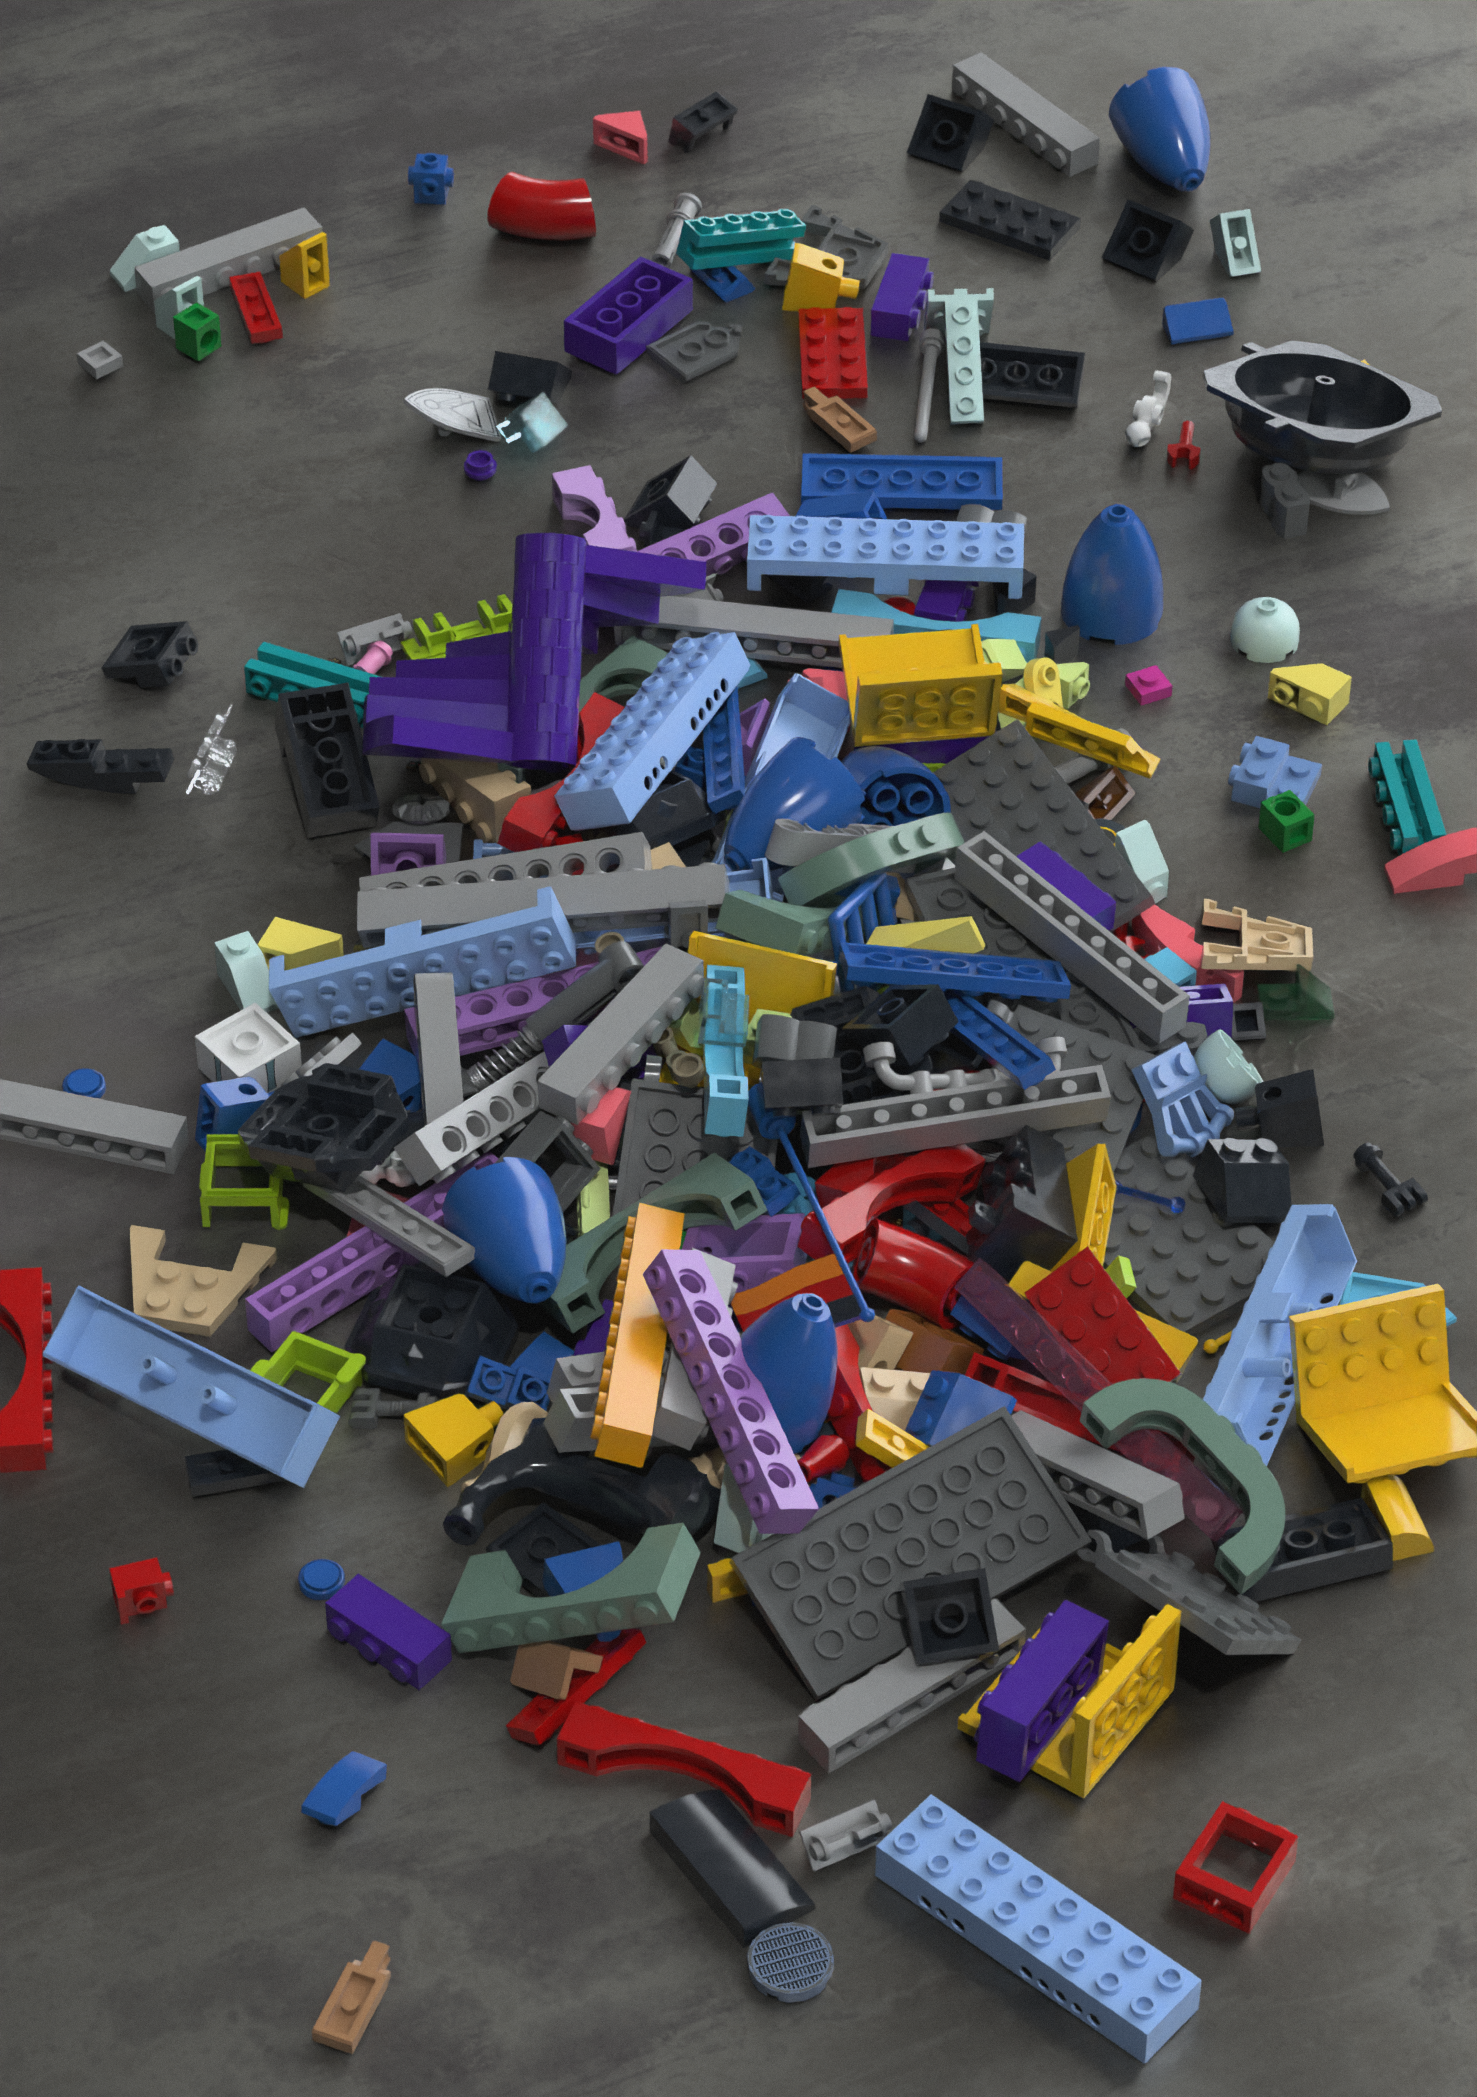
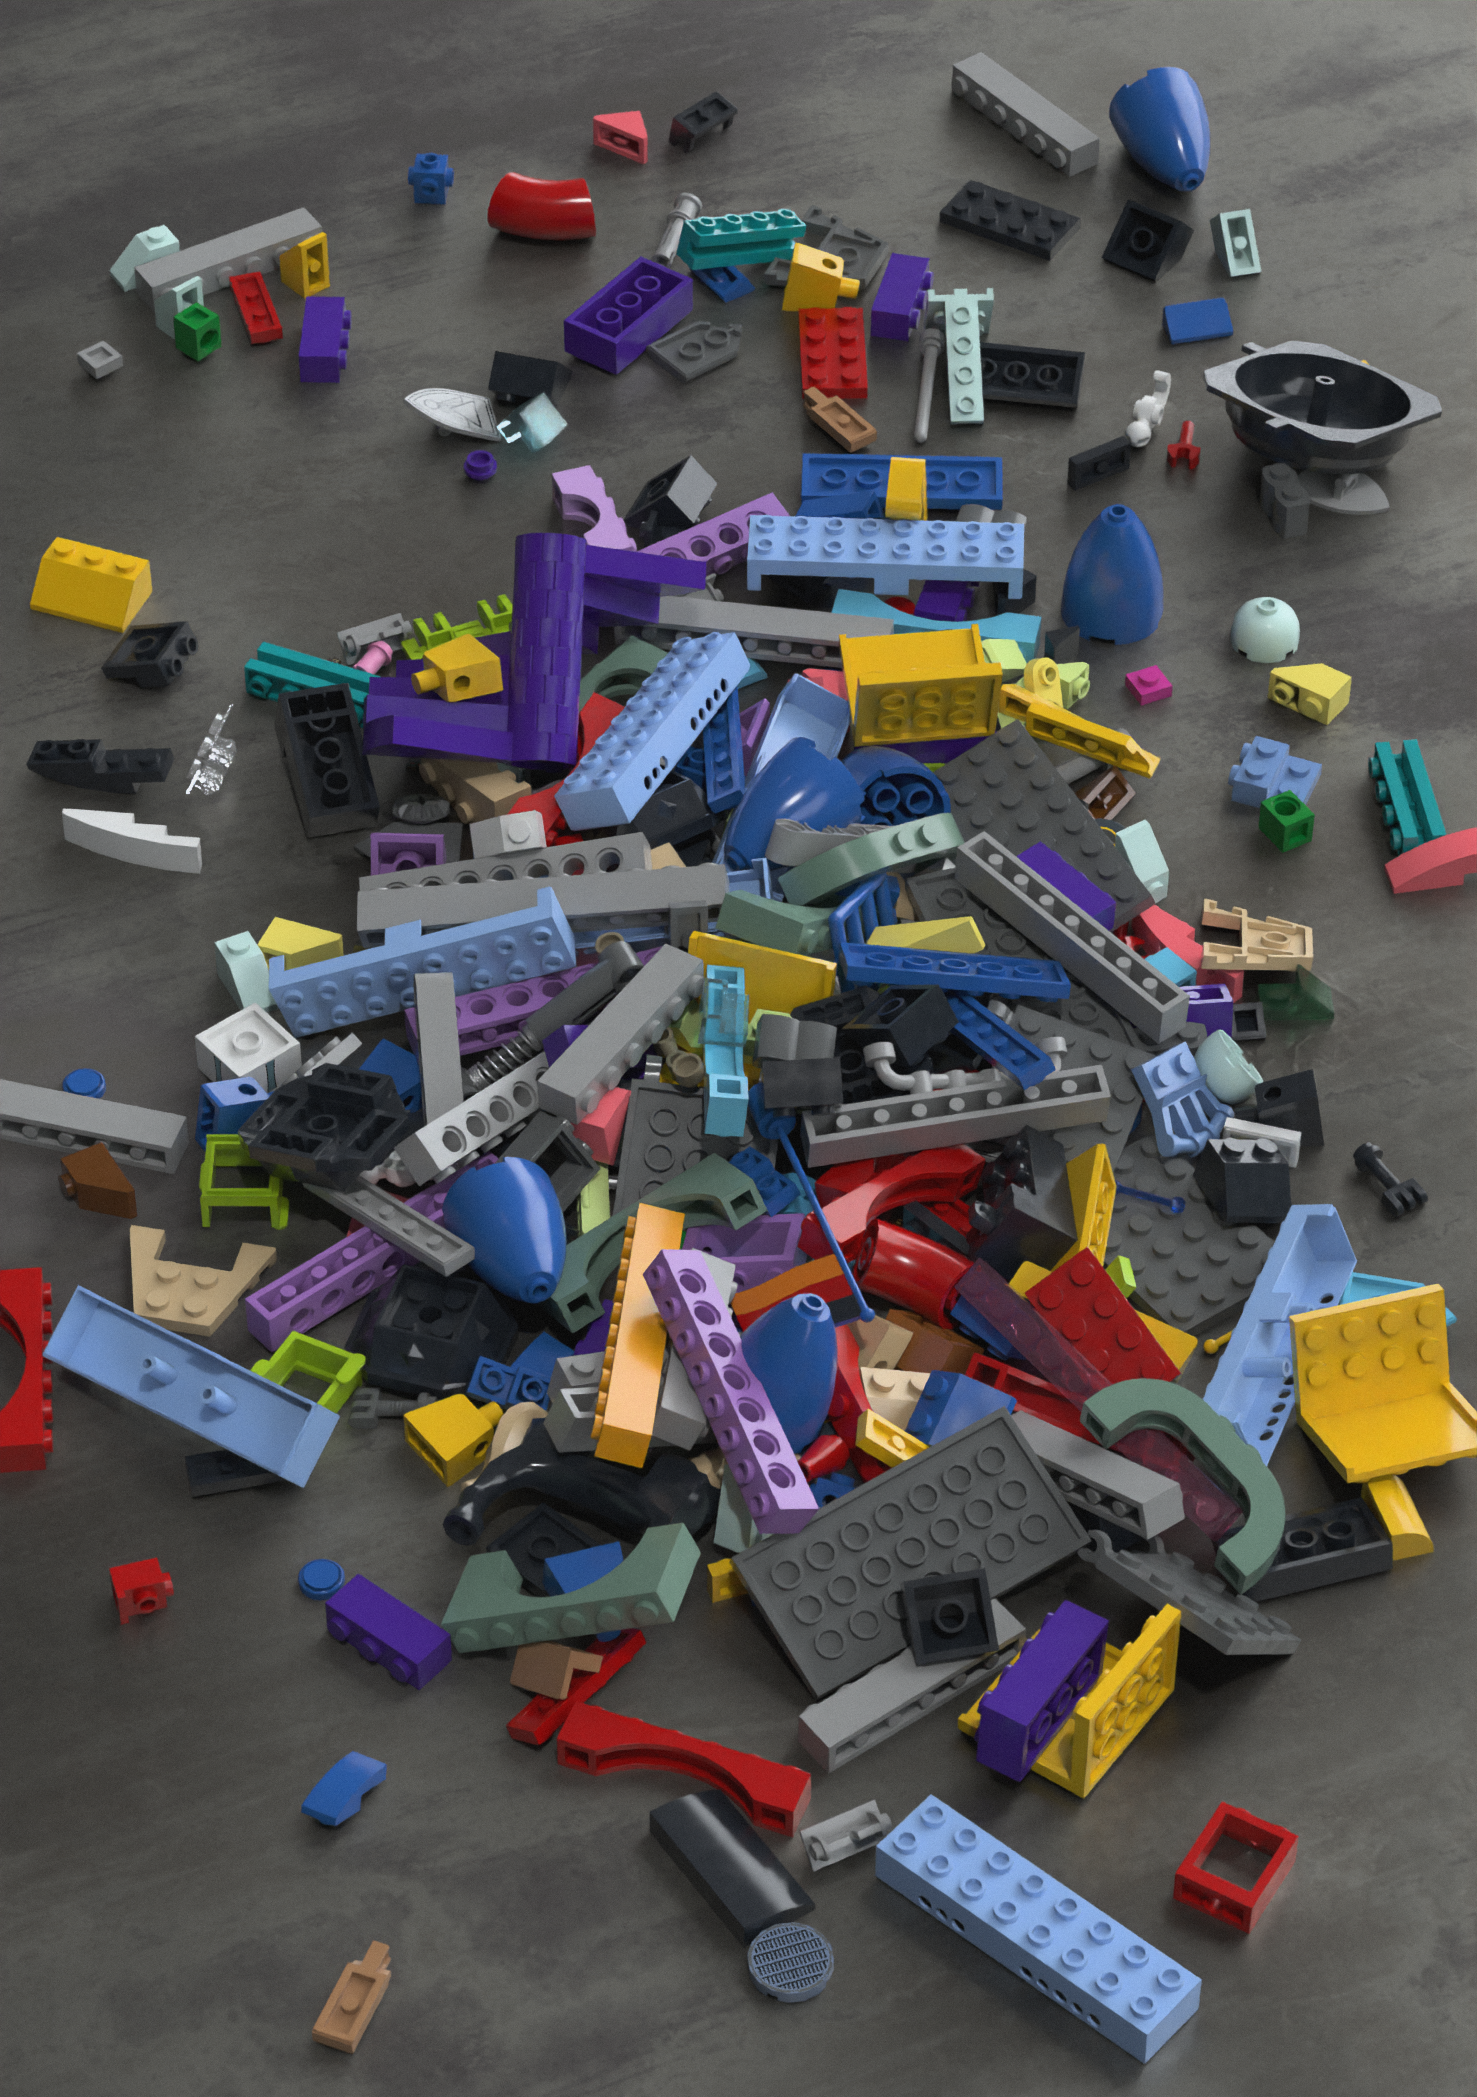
black slope [907,94,994,172] -> none
none -> yellow slope [30,537,152,633]
none -> reddish brown slope [58,1142,138,1219]
none -> white slope [62,808,202,874]
none -> dark purple brick [299,296,352,383]
none -> yellow torso [411,634,503,702]
none -> white slope [470,810,547,859]
none -> yellow beam [885,457,927,521]
none -> black plate [1067,436,1131,491]
none -> white tile [1223,1117,1301,1168]

